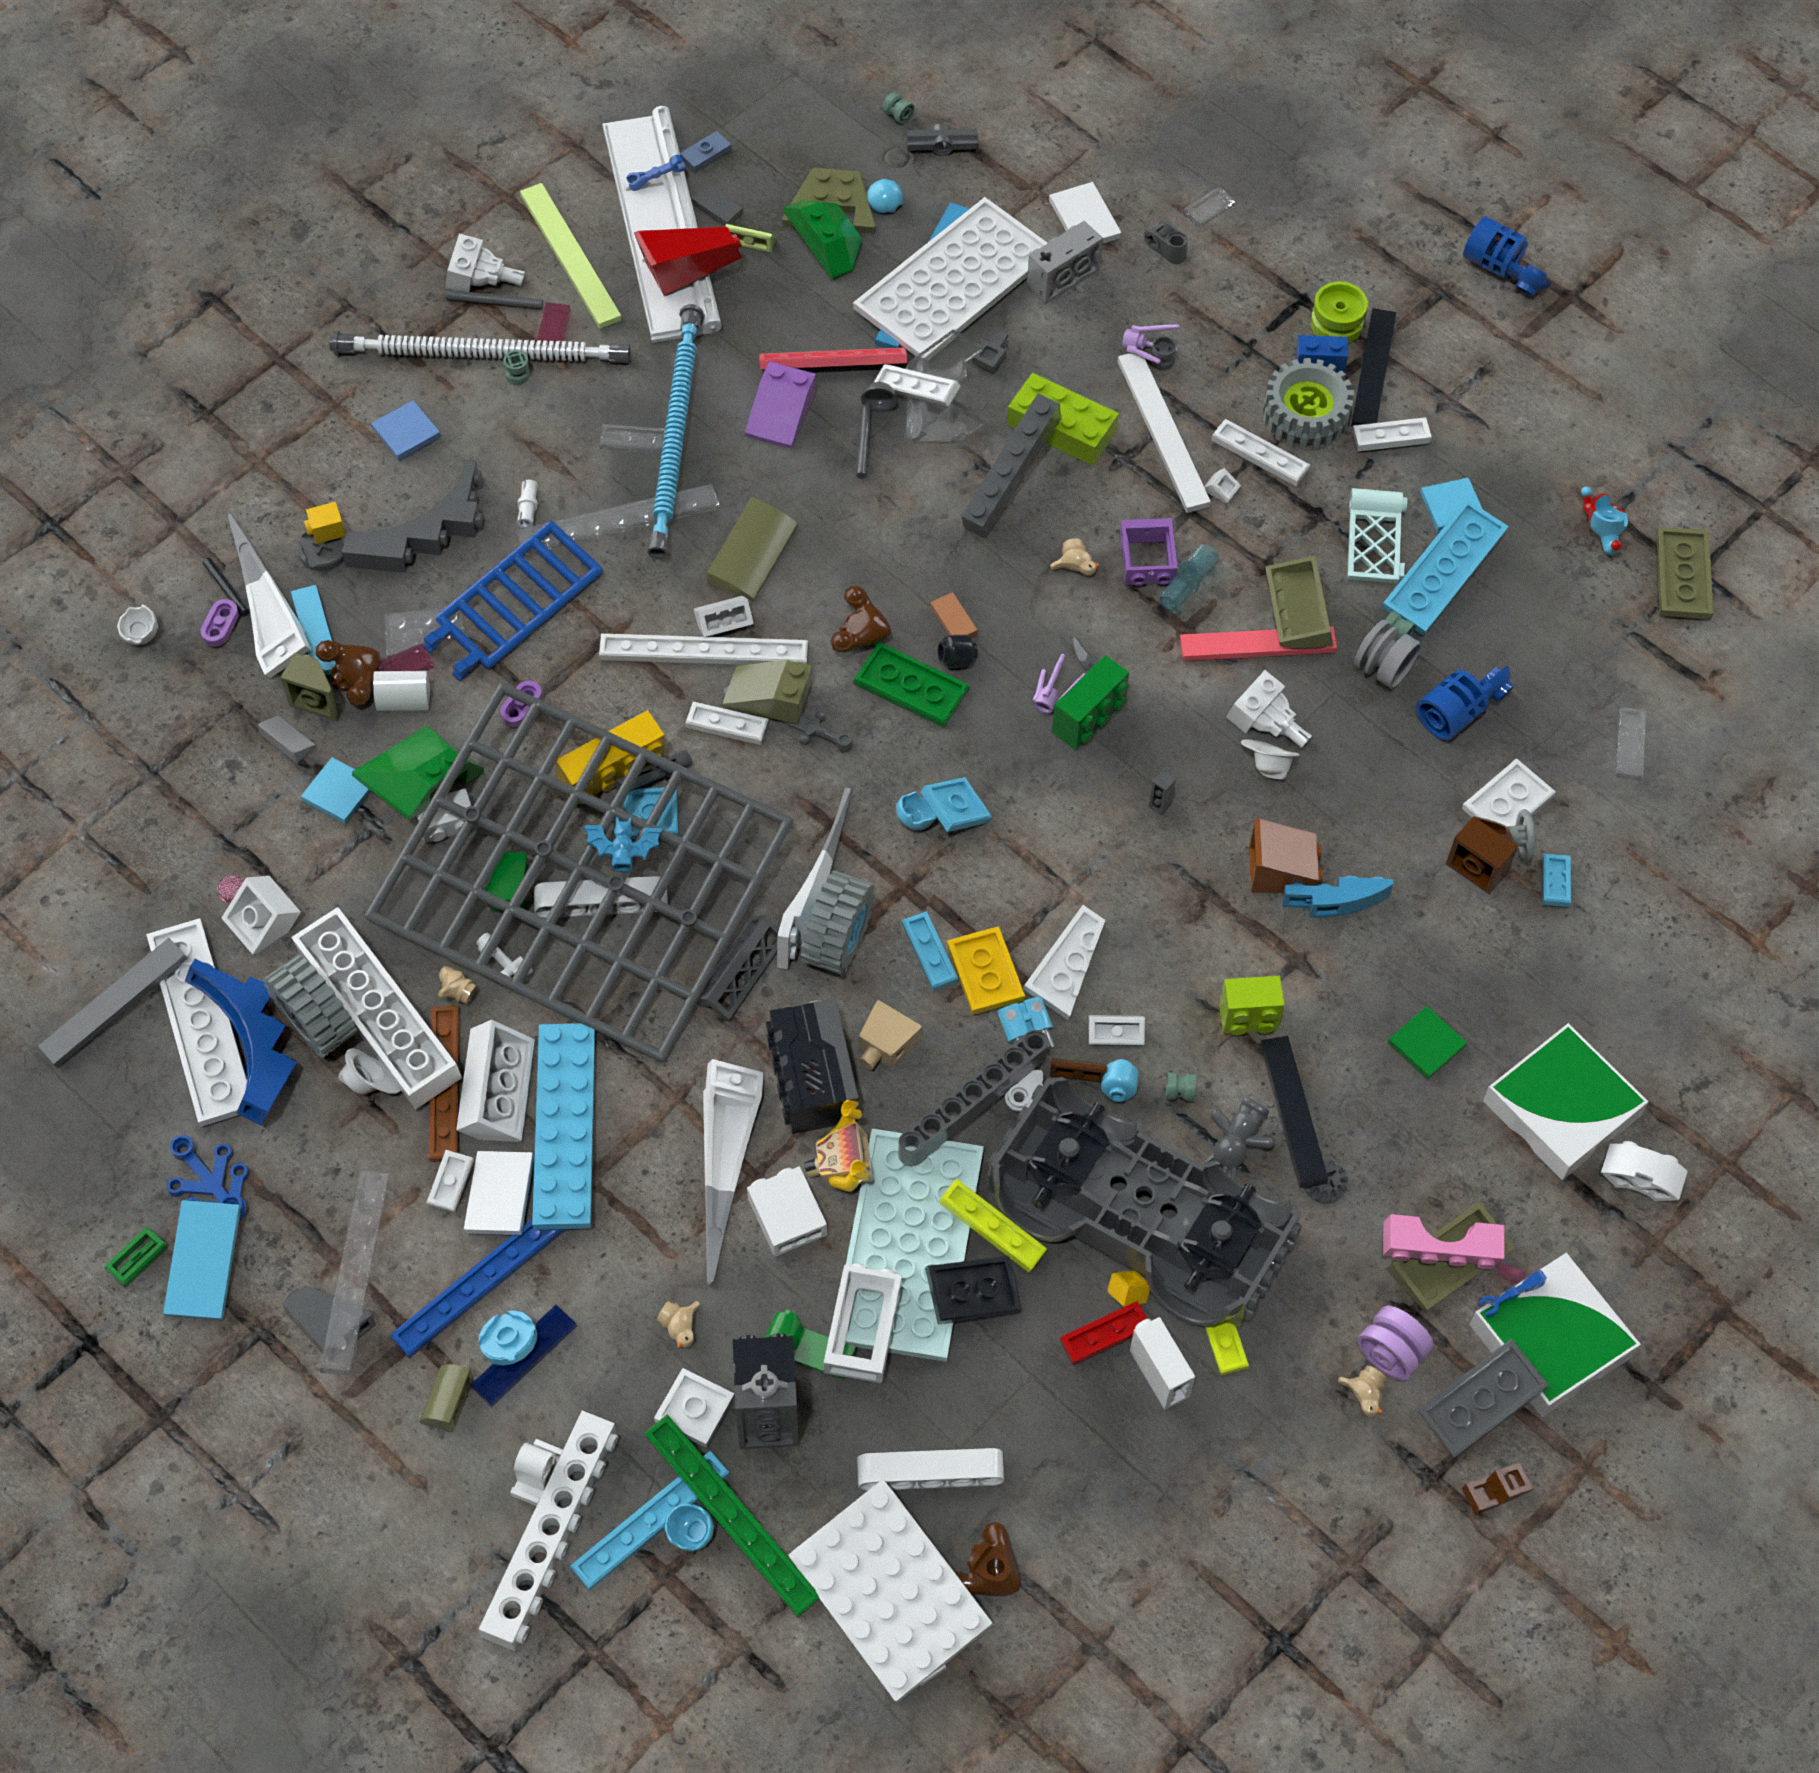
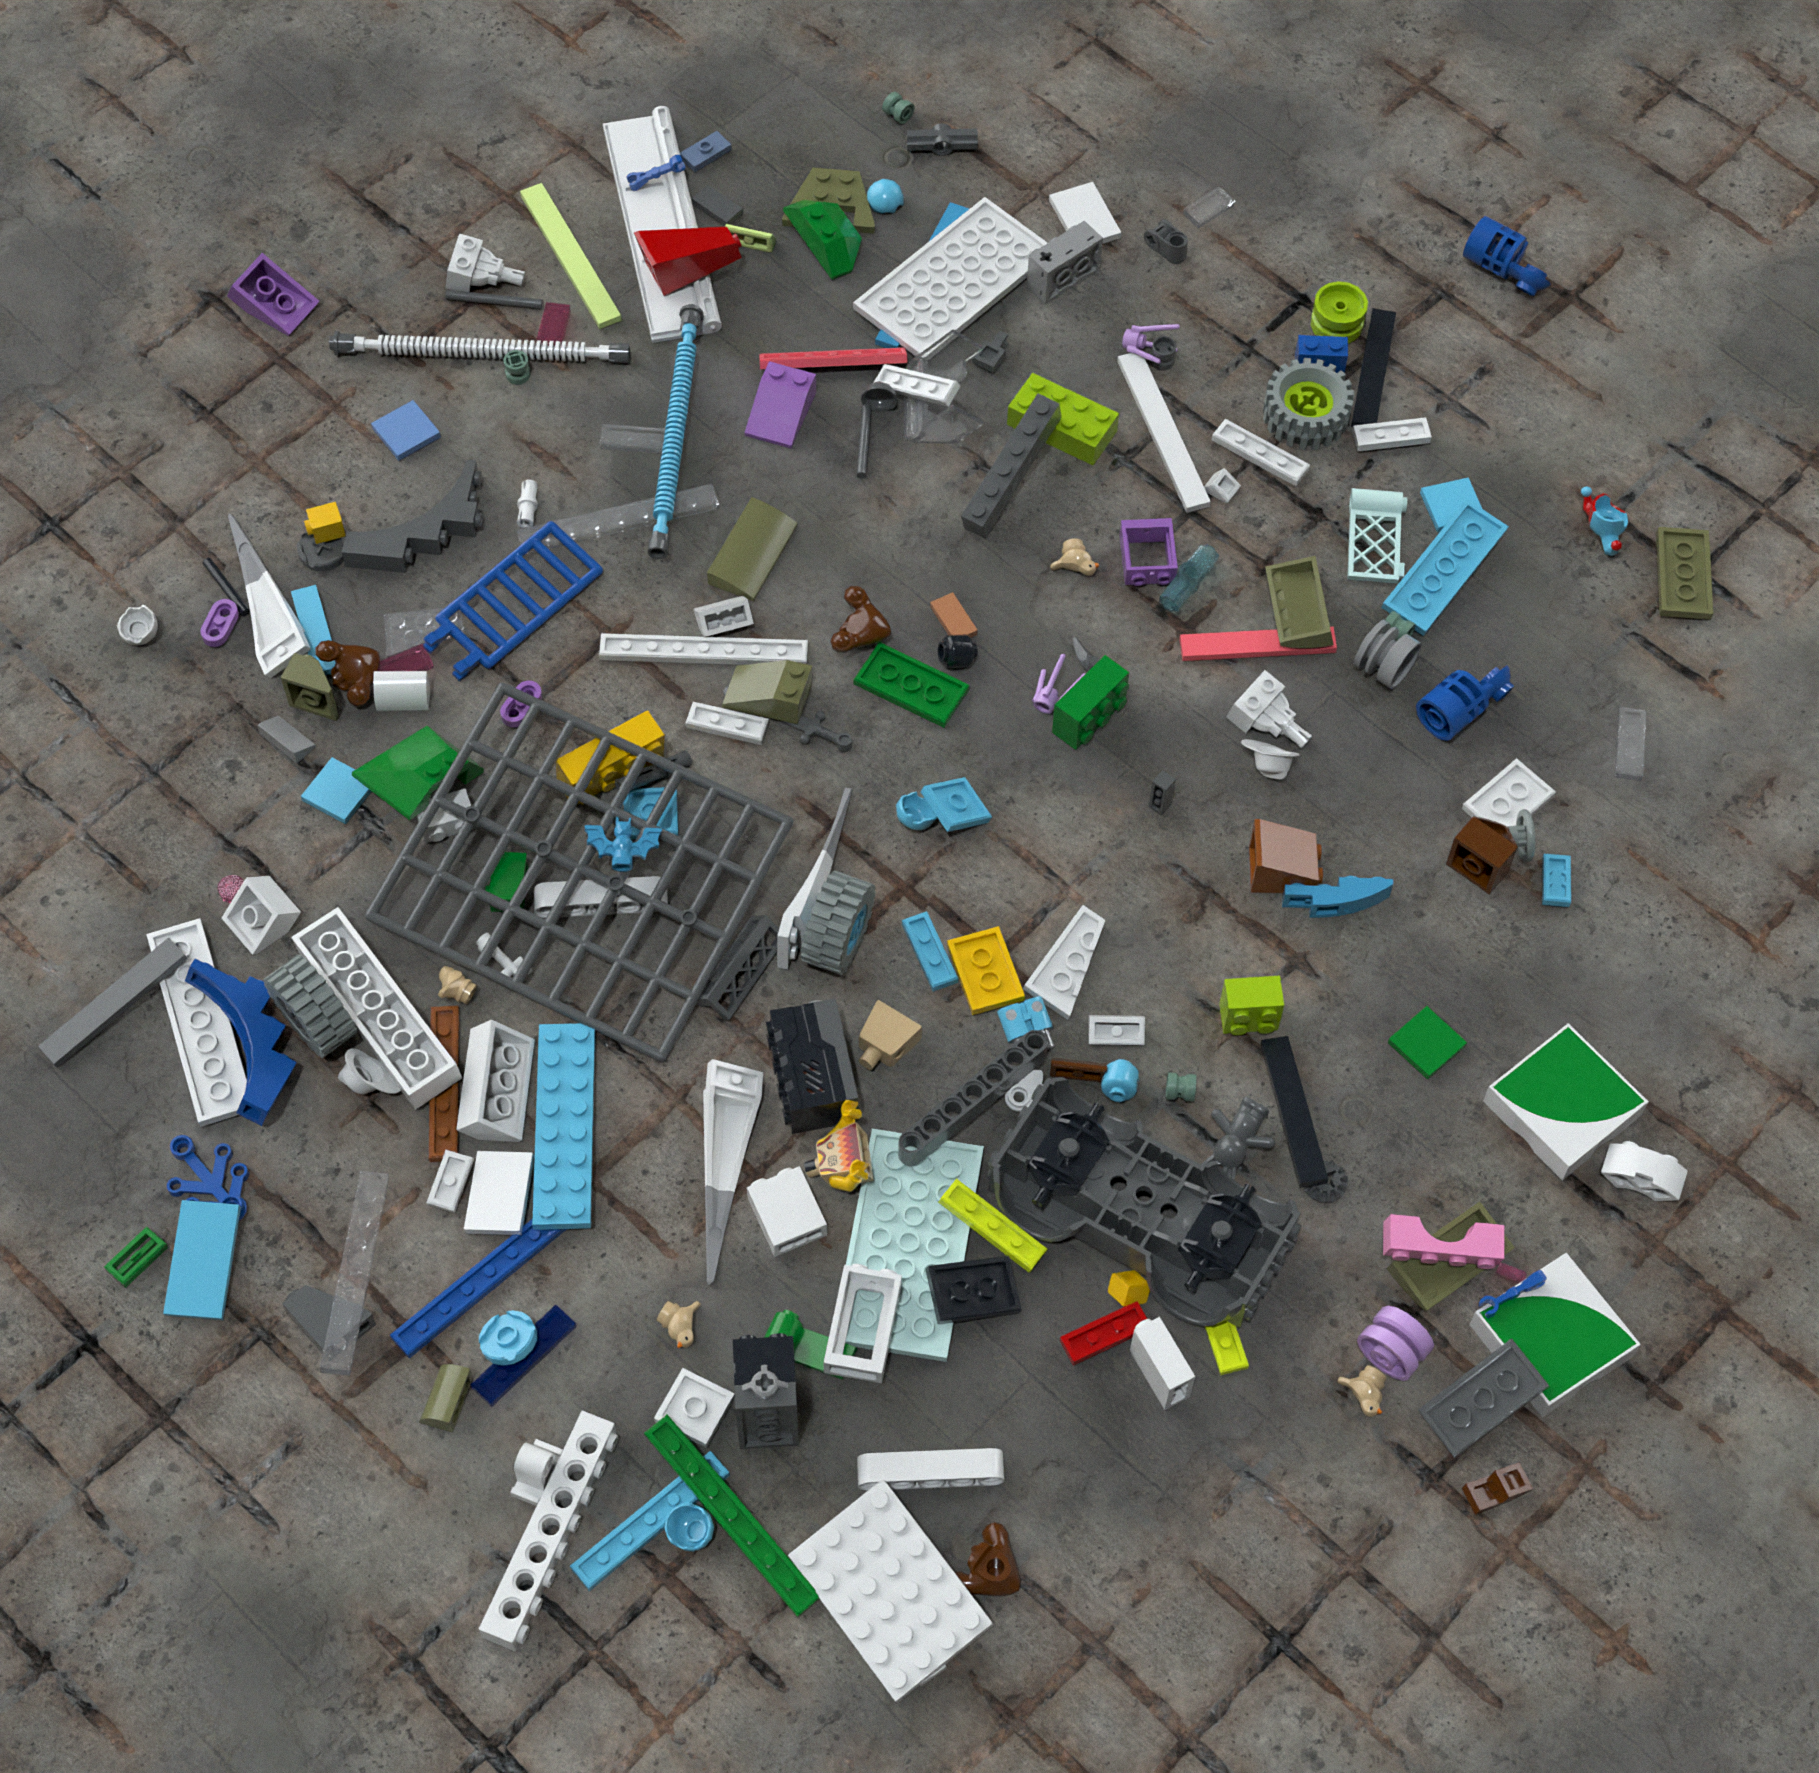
none -> medium lavender slope [227,253,319,336]

